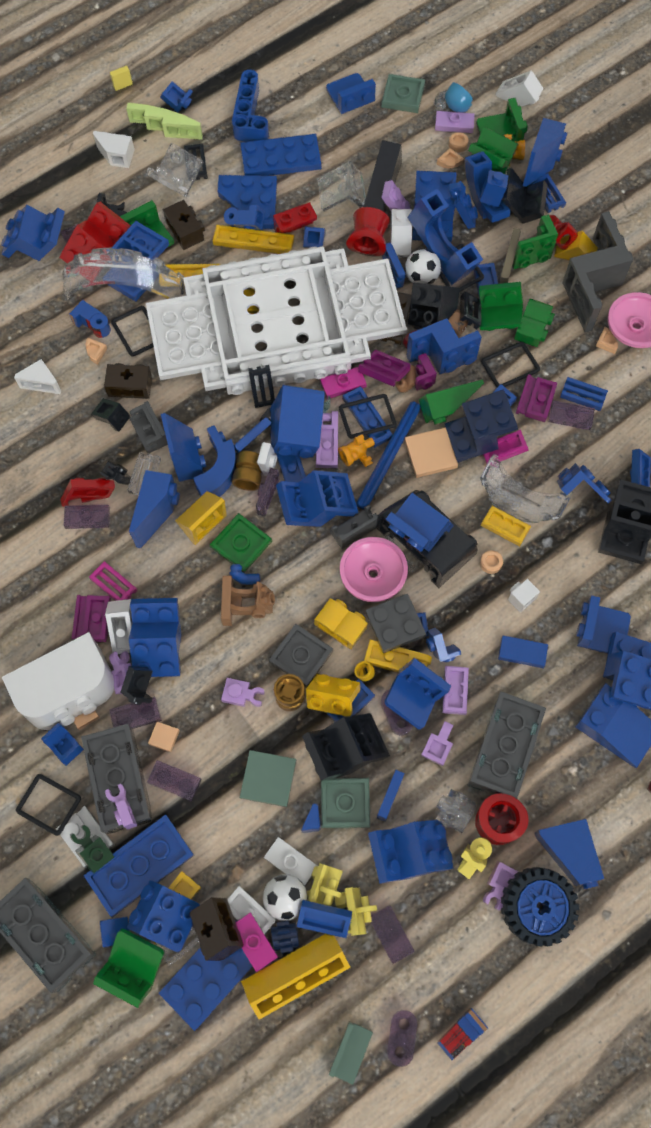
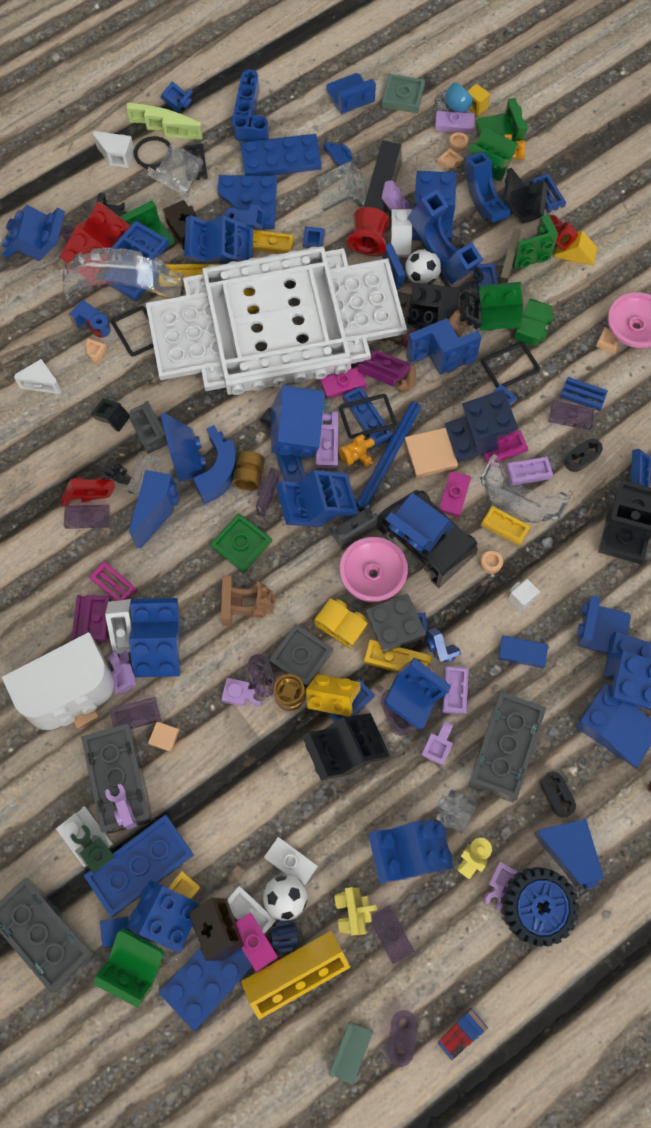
black piece [16,774,81,836] -> none
blue bracket [41,723,84,766] -> none
dark brown brick [104,363,152,399] -> none
light yellow tile [110,66,133,91] -> none
black bracket [121,666,153,705] -> none
clear purple plate [147,760,202,802] -> none
yellow slope [175,491,227,545] -> none
blue arm [229,564,260,585] -> none
blue tile [234,417,272,453] -> none
sand green tile [240,750,297,808] -> none
black tile [248,365,275,408] -> none
white plate [257,442,277,477] -> none
red bracket [273,202,317,234] -> none
blue tile [297,900,352,938] -> none
blue slope [301,803,321,833] -> none
light yellow hips [307,863,343,906] -> none
sand green tile [321,778,370,829] -> none
yellow hinge [354,661,375,681] -> none
blue tile [377,770,405,822] -> none
magenta bracket [415,353,437,391] -> none
green slope [419,380,484,425] -> none
blue hinge [449,181,478,229] -> none
red hat [475,793,529,845] -> none
blue brick [479,170,508,207] -> none
white slope [495,70,544,107] -> none
magenta plate [516,374,558,422] -> none
blue slope [523,118,568,187] -> none
blue bracket [557,463,612,504] -> none
dark grey bracket [562,211,633,332] -> none
none -> black piece [134,136,173,169]
none -> blue bracket [184,215,253,265]
none -> clear purple beam [248,654,276,697]
none -> blue tile [323,142,352,175]
none -> dark pink plate [439,471,471,518]
none -> yellow plate [468,84,490,116]
none -> lavender plate [505,456,554,486]
none -> black beam [541,772,576,818]
none -> black beam [565,439,603,472]

